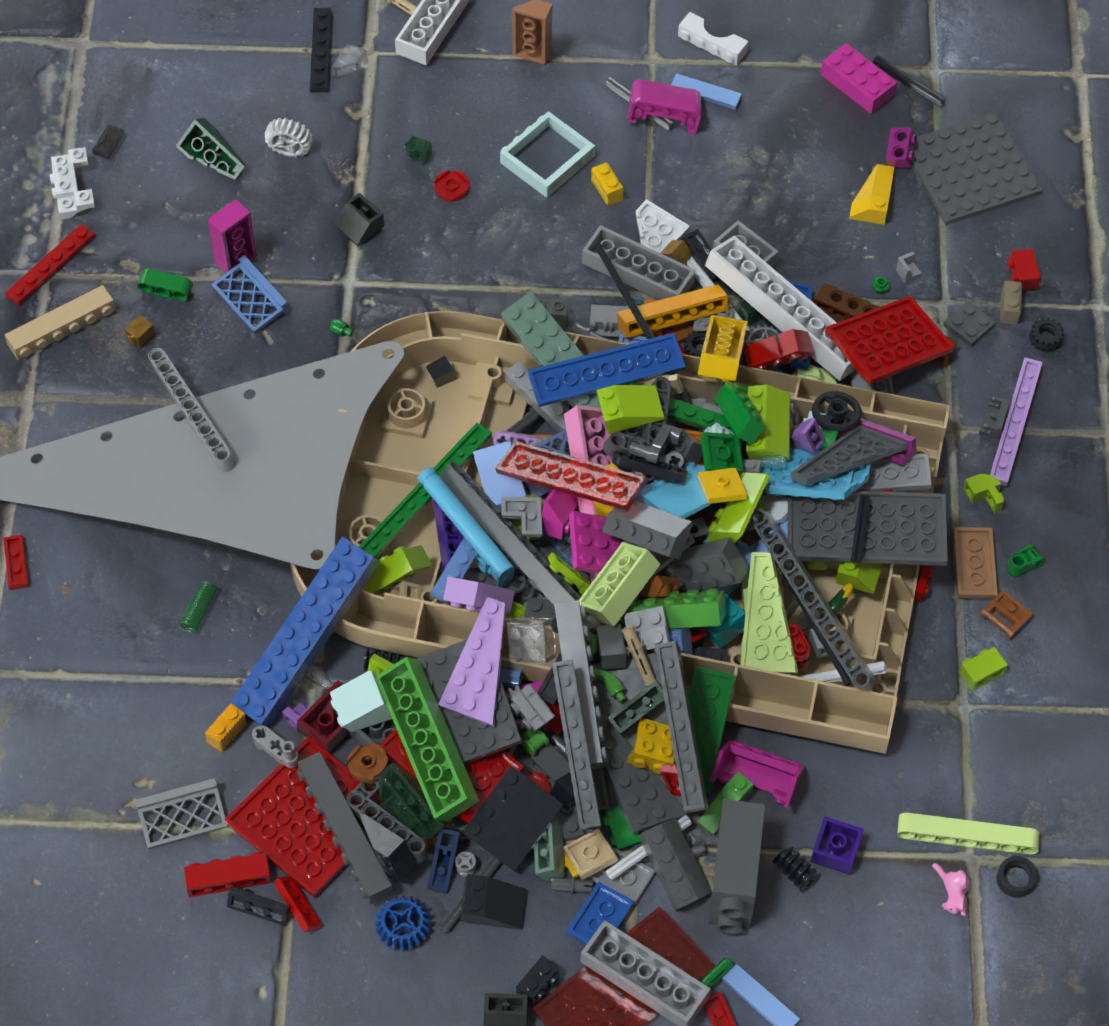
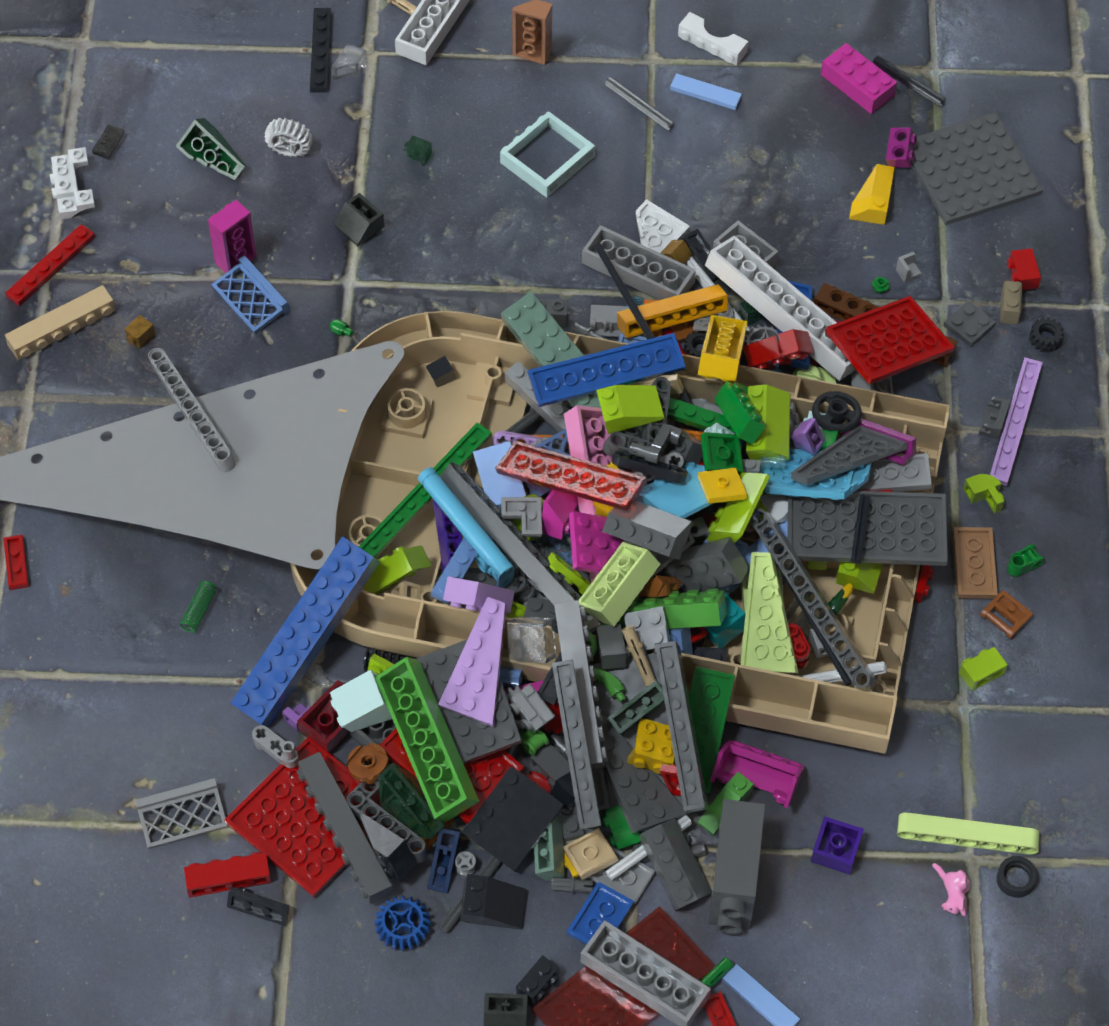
green beam [137,269,193,301] -> none
light orange brick [205,704,247,752] -> none
red plate [274,876,323,932] -> none
red tile [434,170,470,202] -> none
yellow brick [591,162,624,206] -> none
dark pink windscreen [627,79,701,135] -> none
black piece [773,847,817,892] -> none

